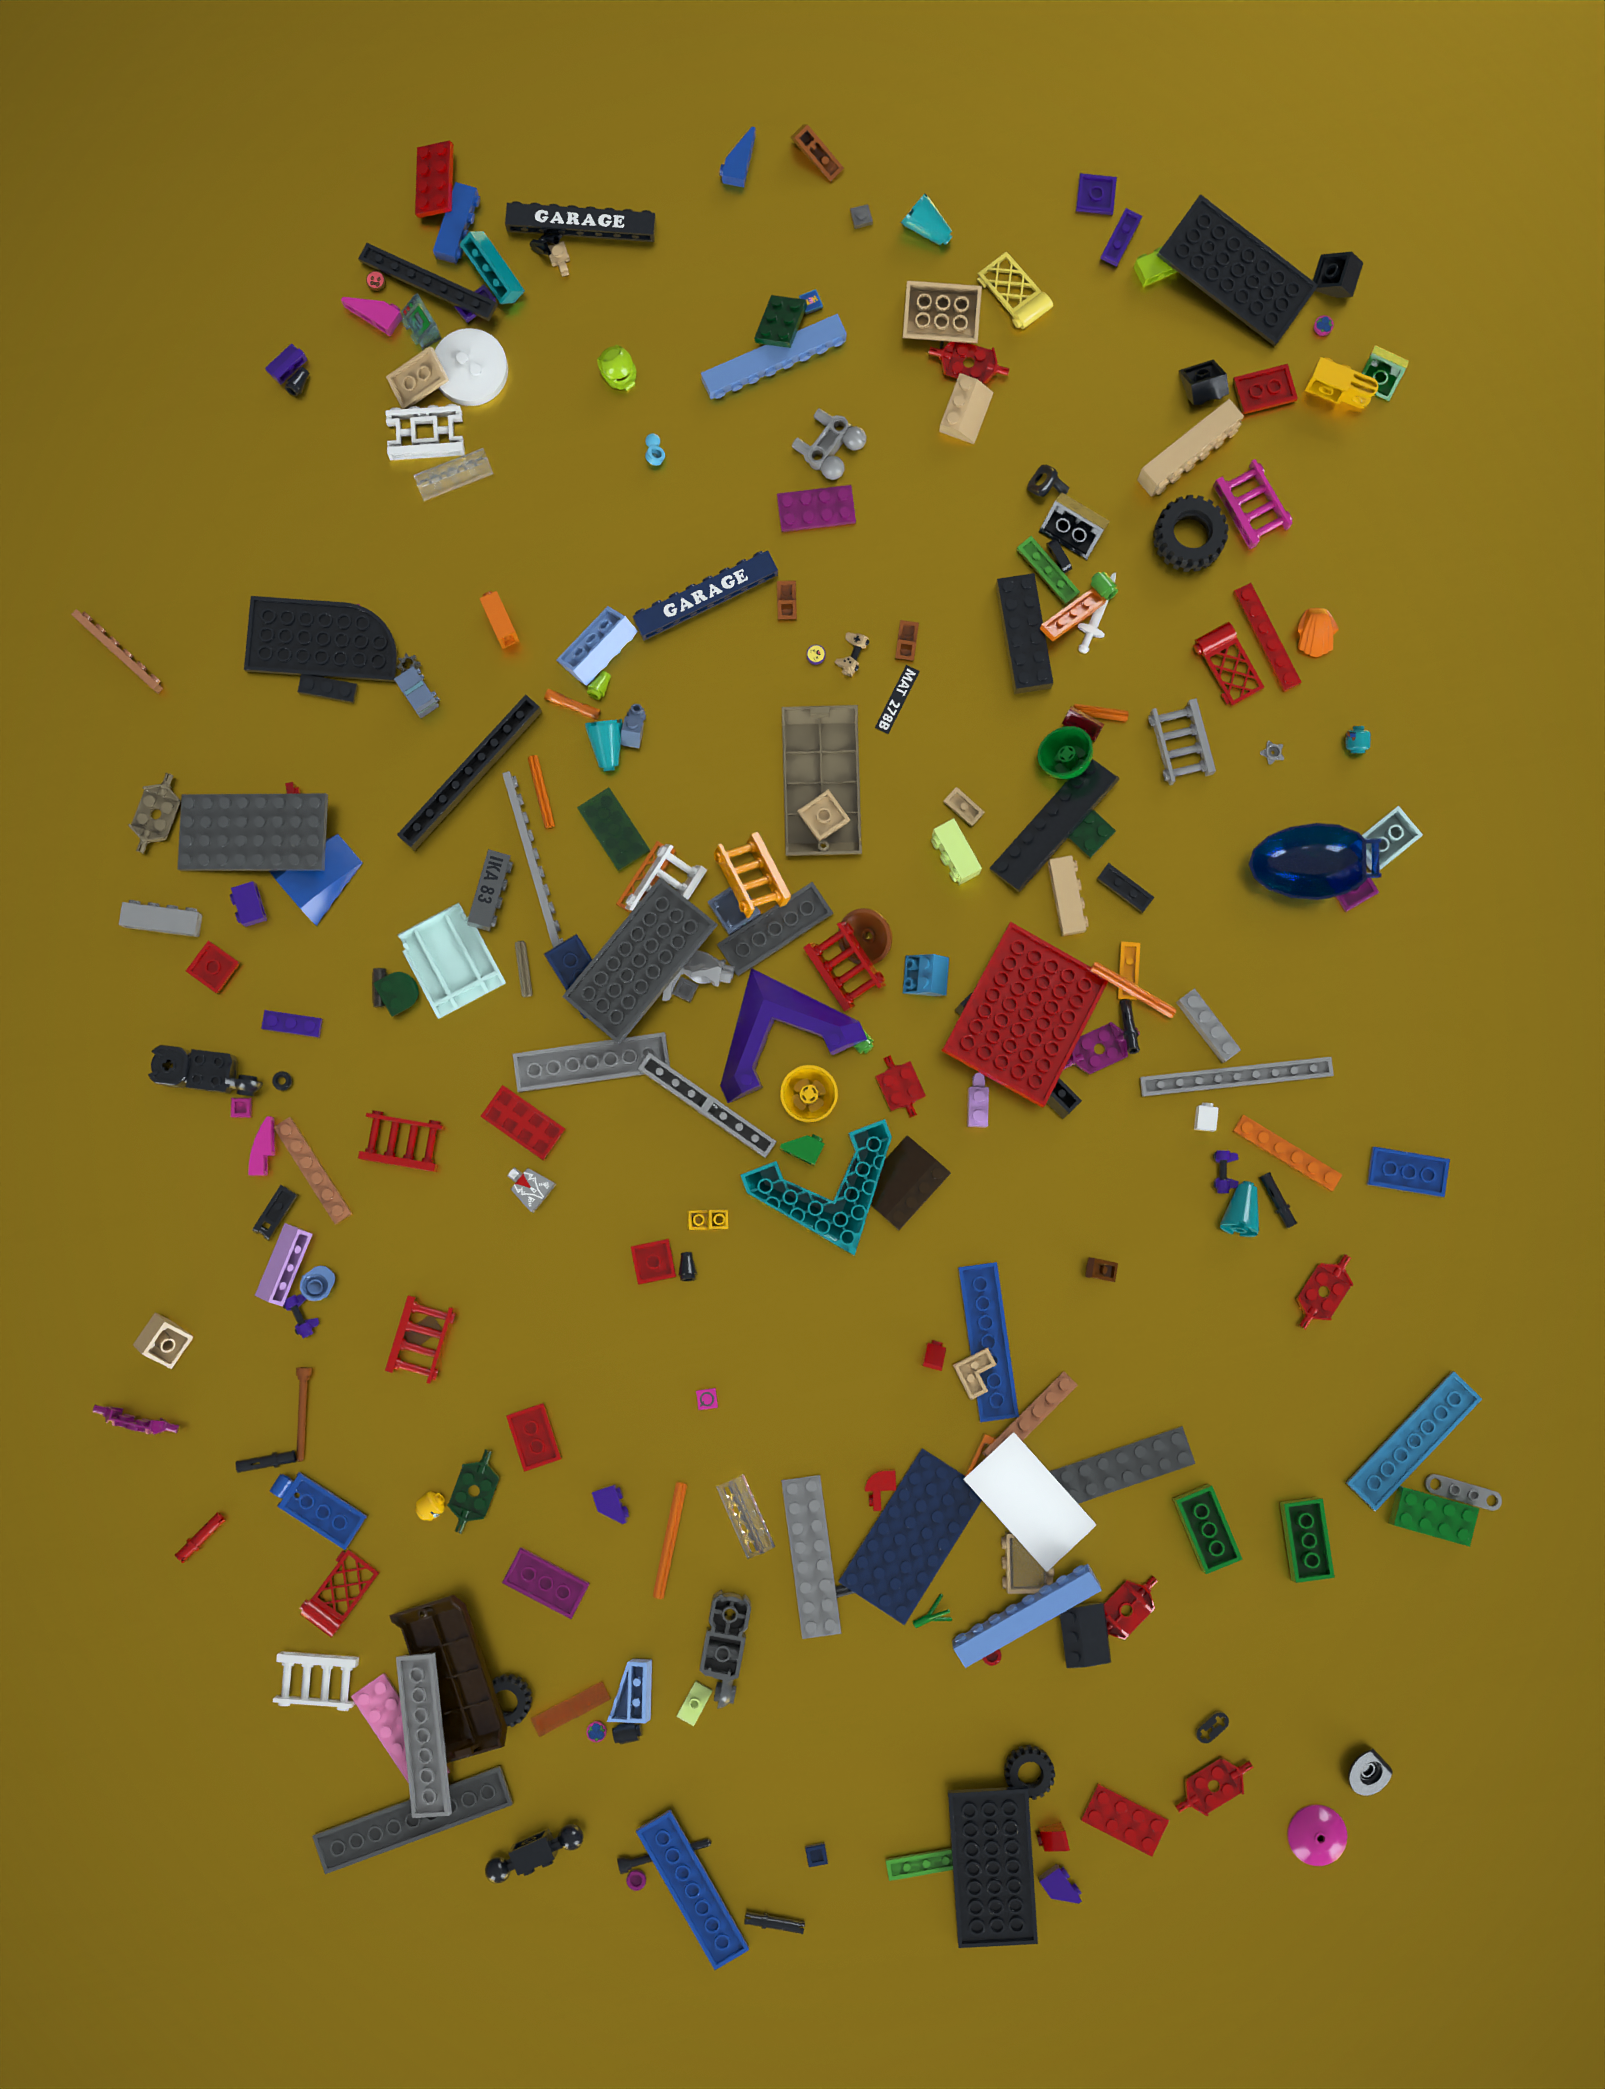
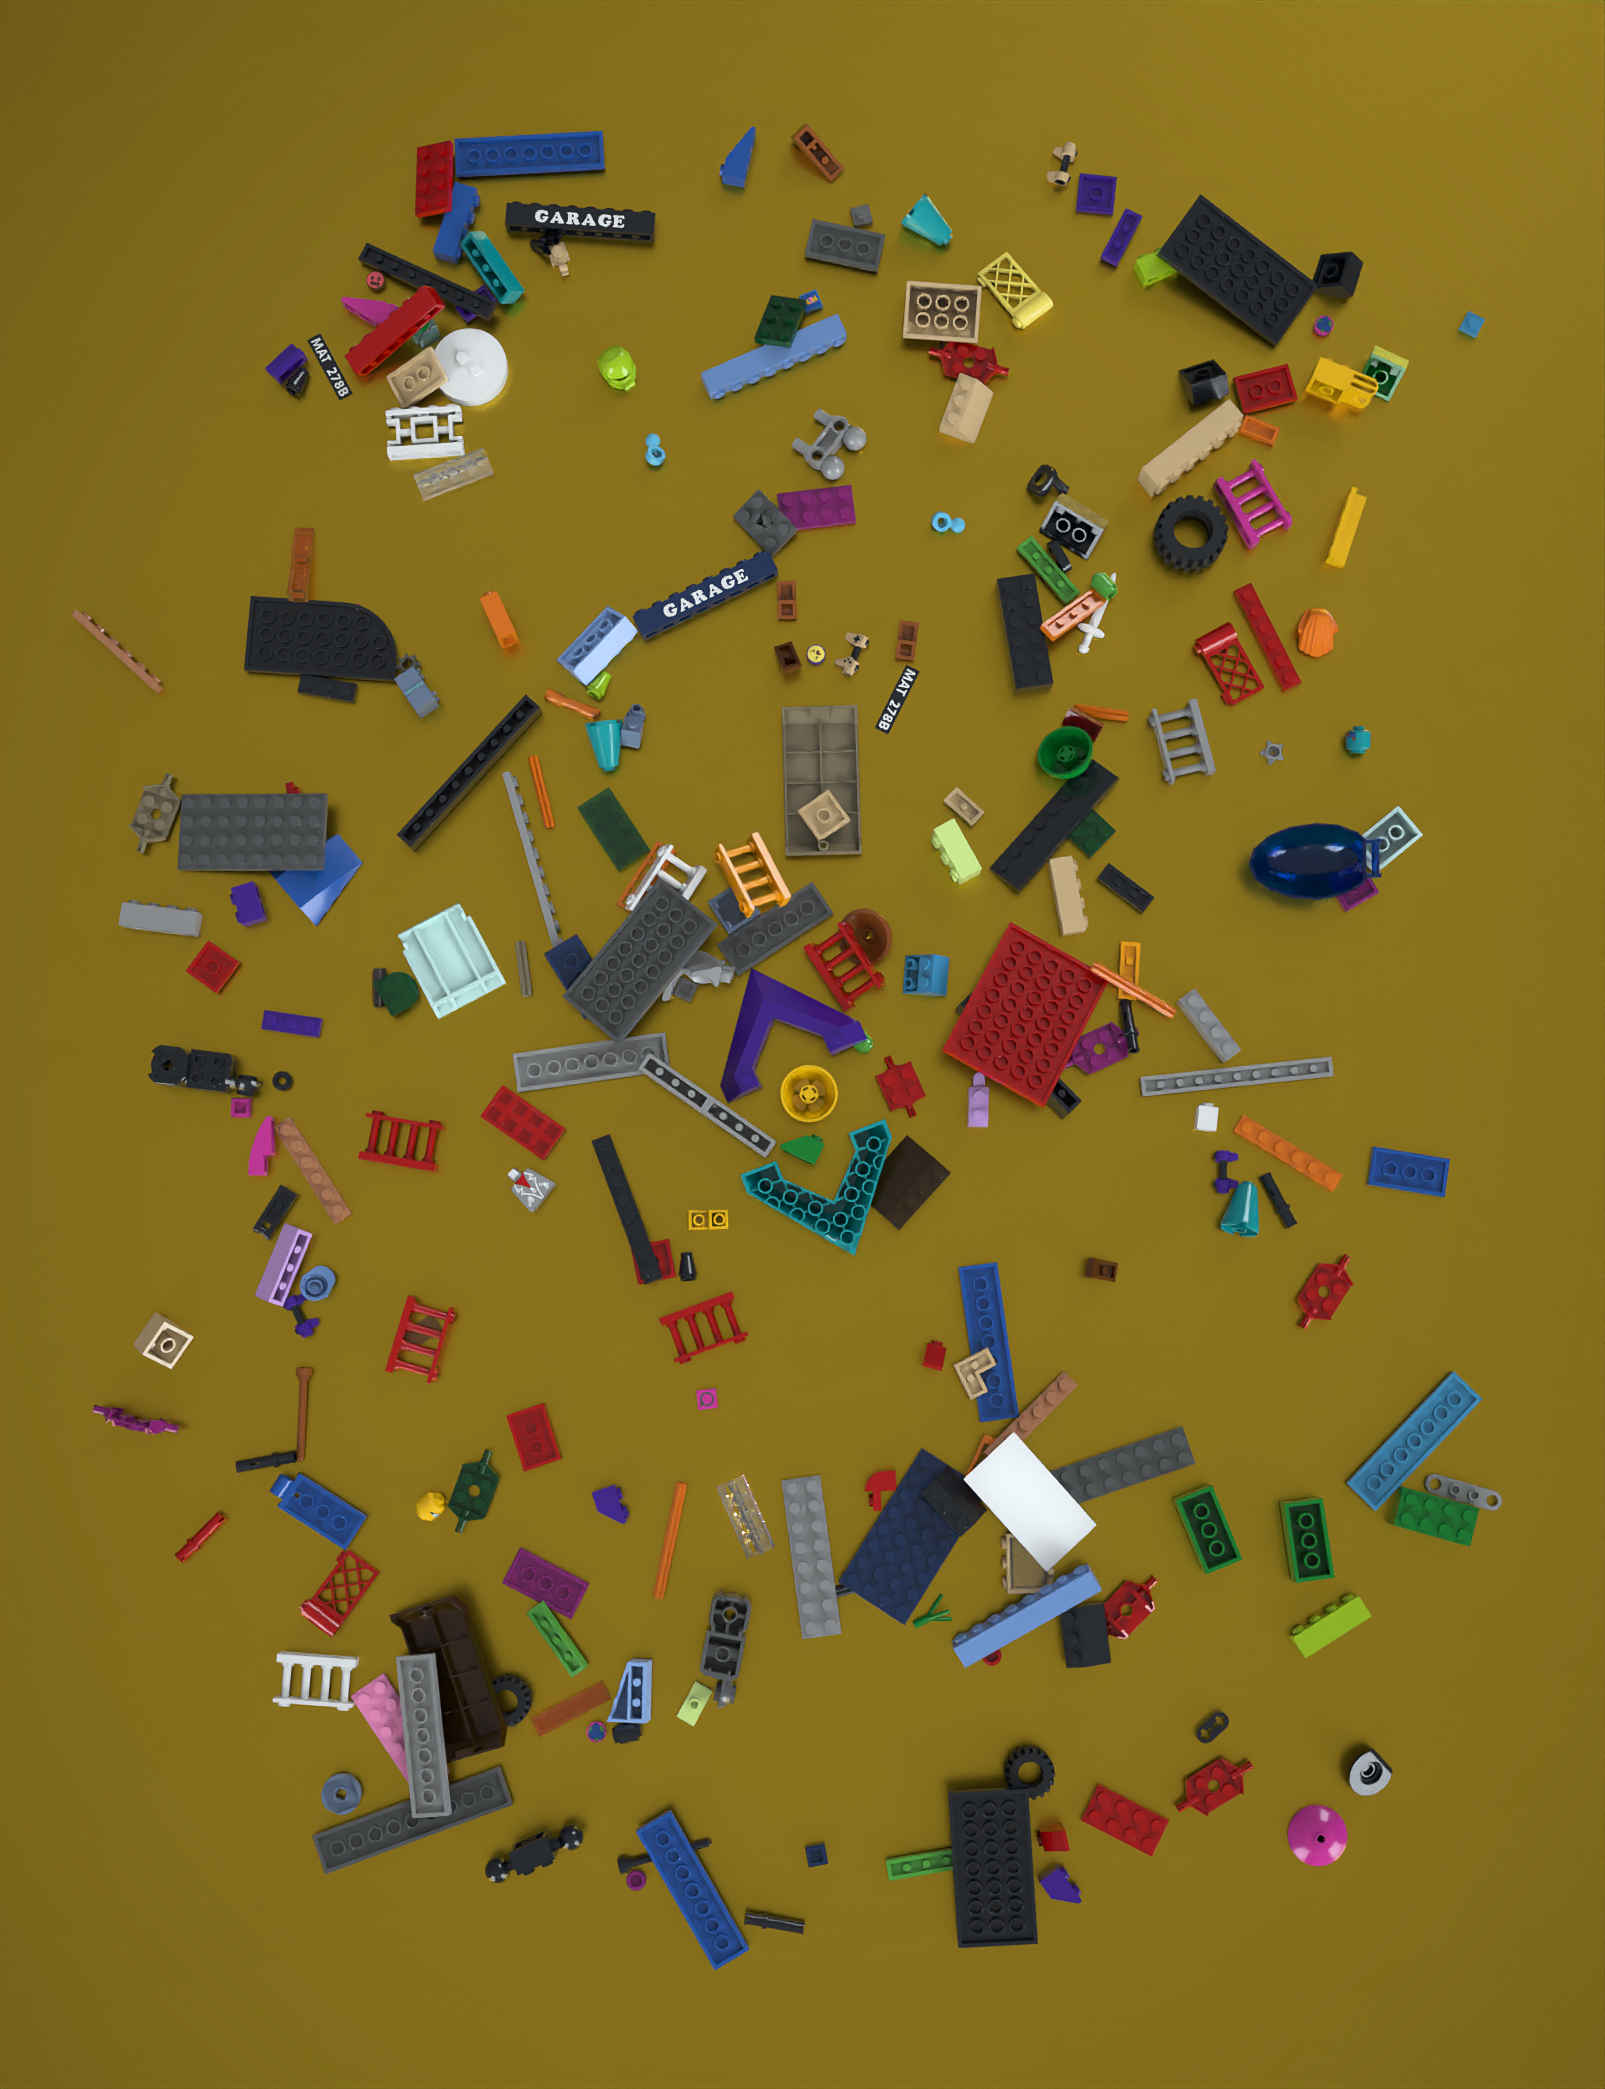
dark grey brick [467,849,513,931] -> none
none -> clear orange slope [287,527,315,602]
none -> black sticker [307,334,353,400]
none -> sand blue plate [321,1773,362,1815]
none -> red brick [345,285,446,377]
none -> blue plate [454,131,605,177]
none -> bright green plate [526,1601,588,1677]
none -> black plate [592,1134,663,1285]
none -> red fence [659,1291,748,1365]
none -> dark grey plate [733,489,798,557]
none -> reddish brown slope [774,641,802,675]
none -> dark grey plate [805,219,885,272]
none -> black slope [919,1465,987,1537]
none -> medium azure plate [931,511,965,533]
none -> tan piece [1047,142,1078,186]
none -> orange tile [1238,414,1281,447]
none -> lime brick [1289,1593,1371,1658]
none -> yellow fence [1325,487,1367,568]
none -> dark azure plate [1458,311,1485,338]

